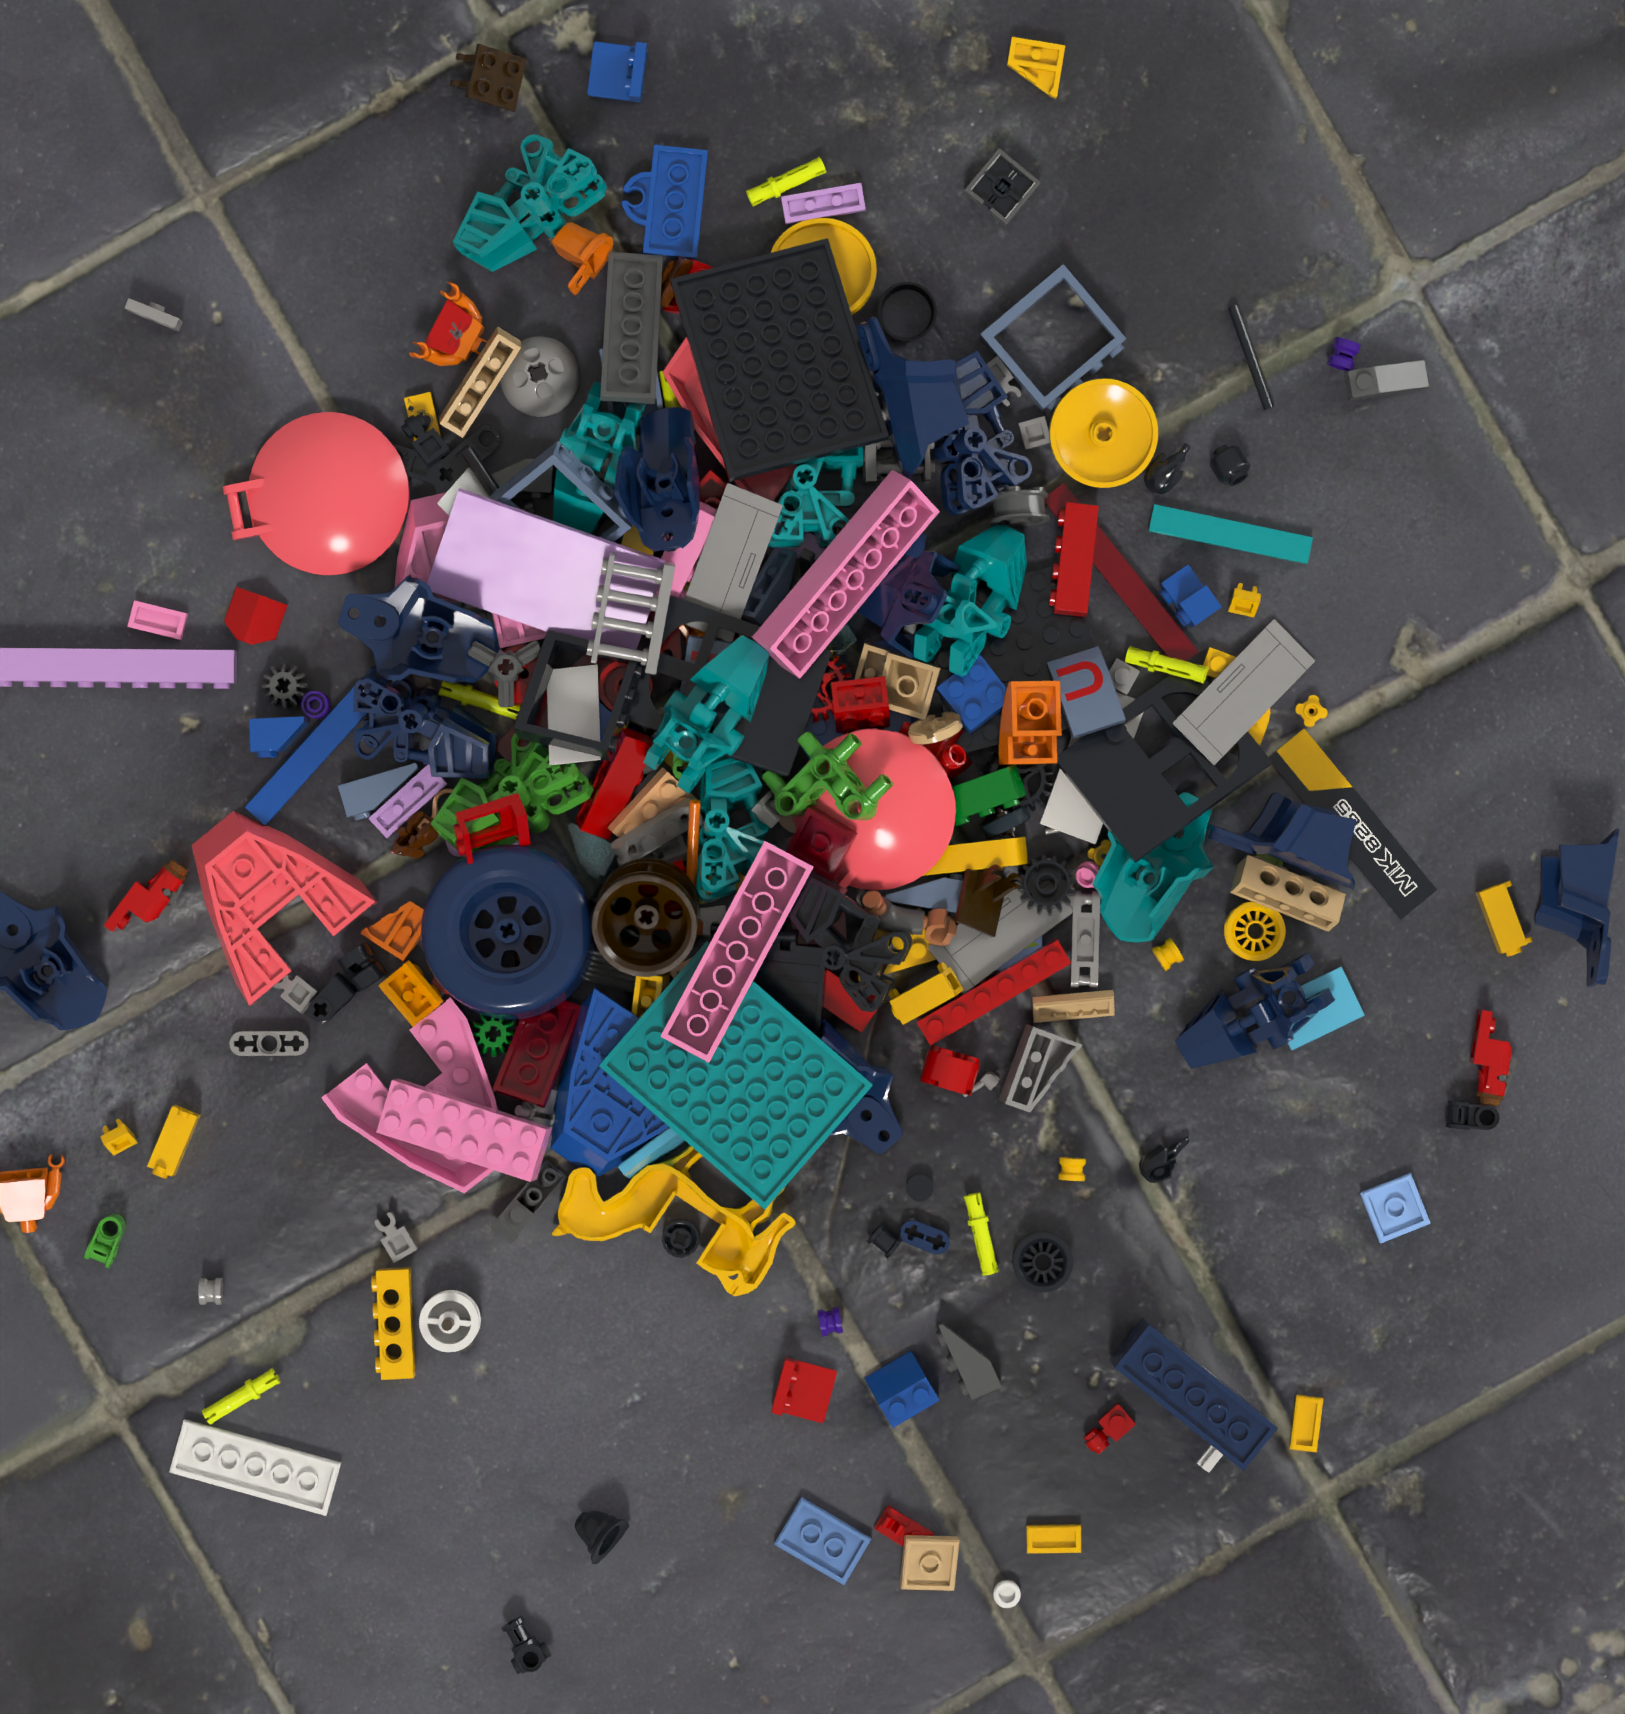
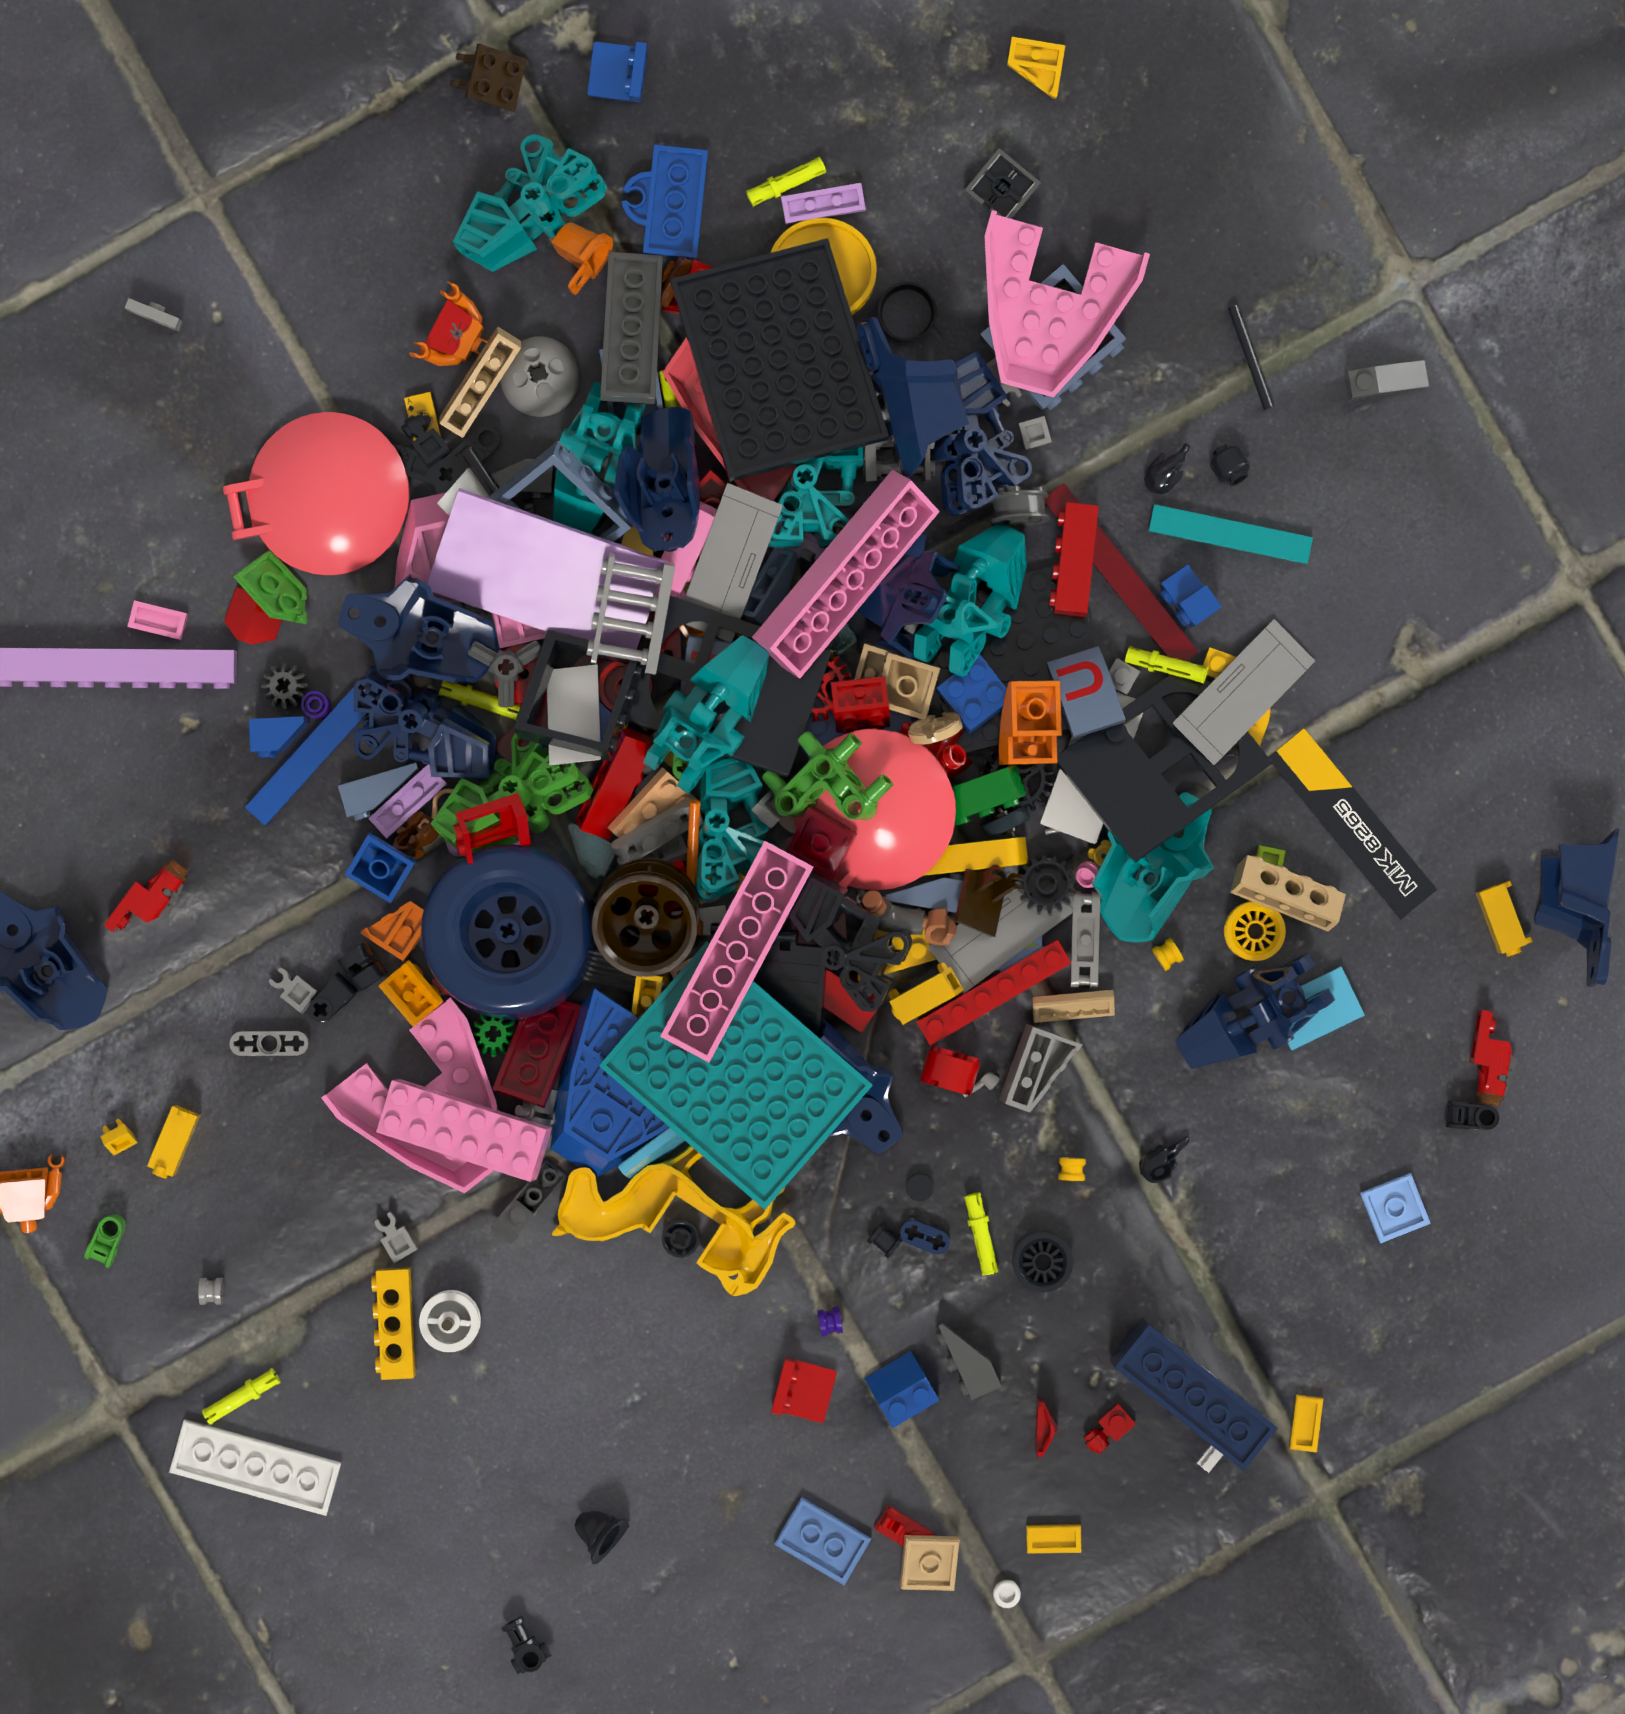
coral piece [191,811,378,1006] -> none
yellow dish [1049,379,1158,488] -> none
dark blue piece [1206,792,1357,890] -> none
yellow tile [1228,583,1261,618] -> none
yellow plate [1295,695,1328,727] -> none
dark purple wheel [1327,337,1361,371] -> none
none -> bright green tile [234,549,307,624]
none -> blue slope [344,833,416,903]
none -> bright pink piece [985,210,1150,397]
none -> red slope [1035,1398,1058,1457]

